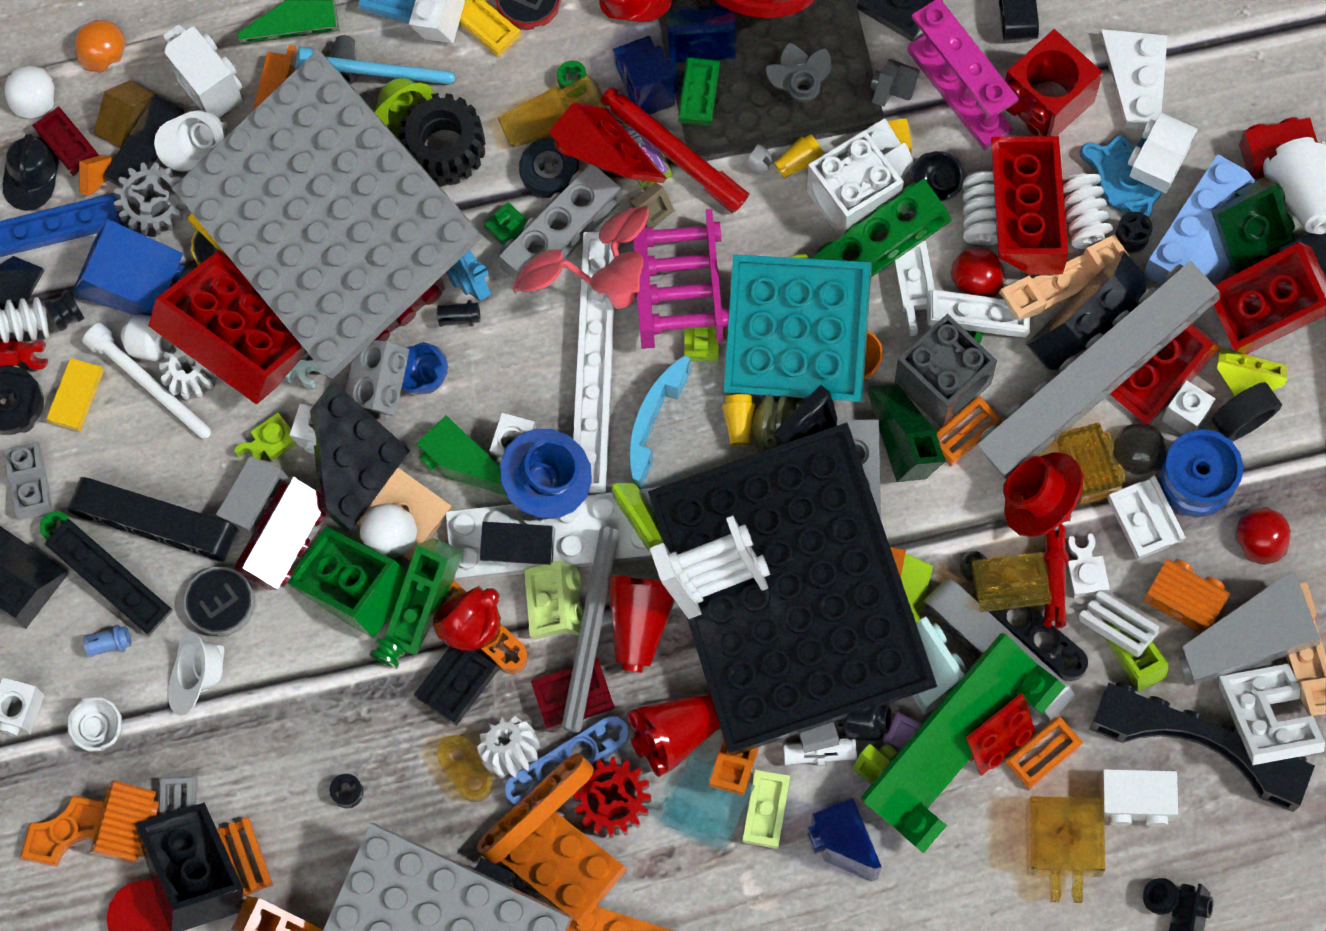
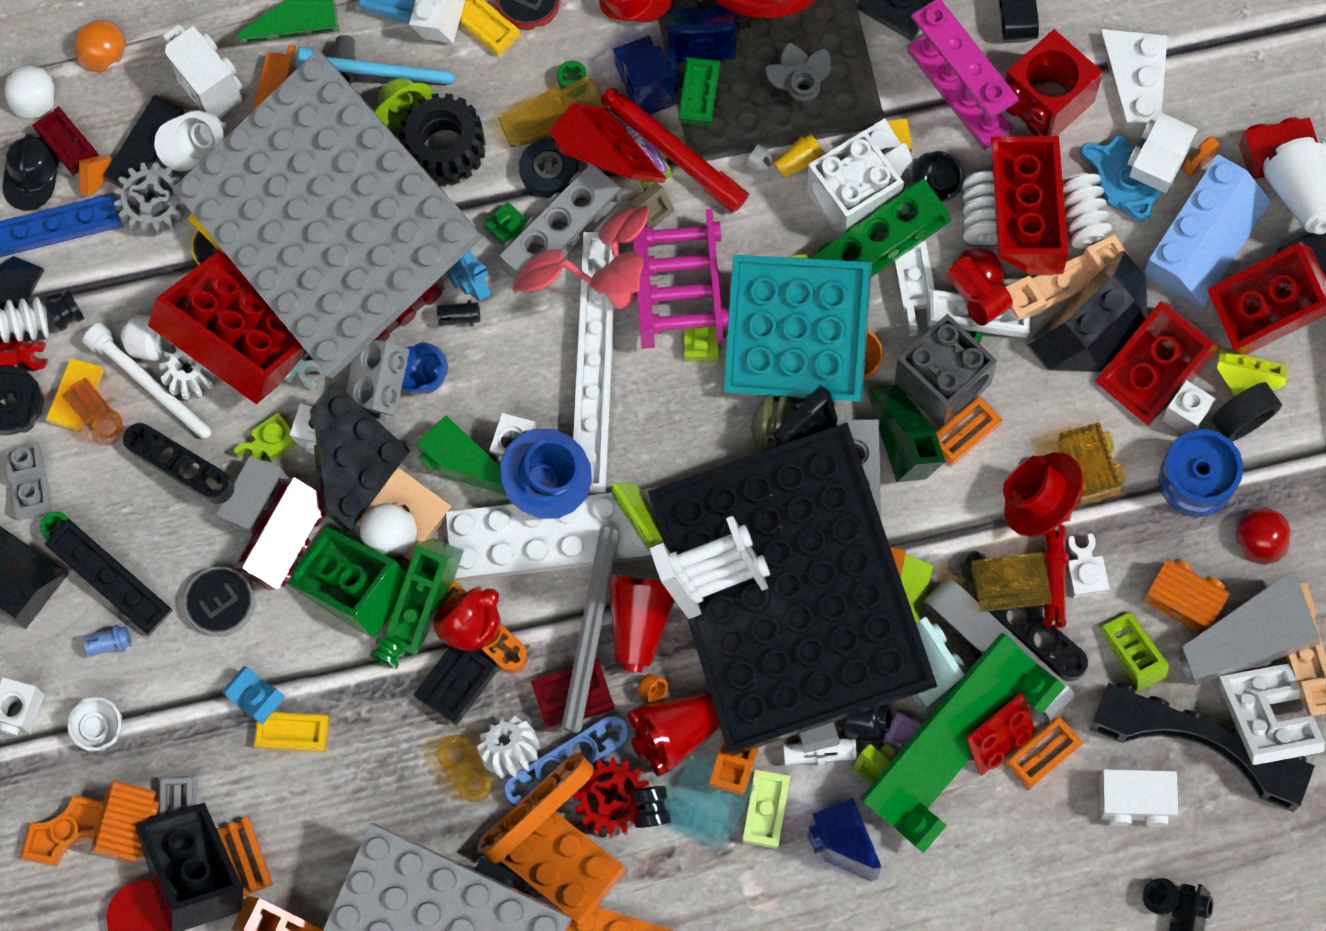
black beam [67,477,238,562] -> none
blue slope [71,219,184,316] -> none
pearl gold slope [94,80,158,149] -> none
white piece [168,631,224,716] -> none
black bush [329,774,364,809] -> none
black hinge [480,522,556,565] -> none
yellowish green bracket [524,560,584,639] -> none
medium azure slope [630,356,691,489] -> none
yellow cone [721,394,756,446] -> none
dark grey bracket [870,59,920,107] -> none
light grey brick [977,261,1220,479] -> none
clear yellow hinge [1026,796,1105,903] -> none
white tile [1079,590,1159,657] -> none
white plate [1107,476,1186,560] -> none
clear smoke hair [1112,423,1167,476] -> none
black wheel [1115,211,1153,253] -> none
dark green plate [1211,177,1295,273] -> none
none -> clear orange piece [62,377,123,446]
none -> black beam [123,423,235,504]
none -> dark azure bracket [223,666,285,724]
none -> yellow tile [254,712,330,753]
none -> black wheel [630,786,671,828]
none -> orange hinge [636,674,668,704]
none -> red piece [945,256,1013,326]
none -> orange tile [1182,136,1220,178]

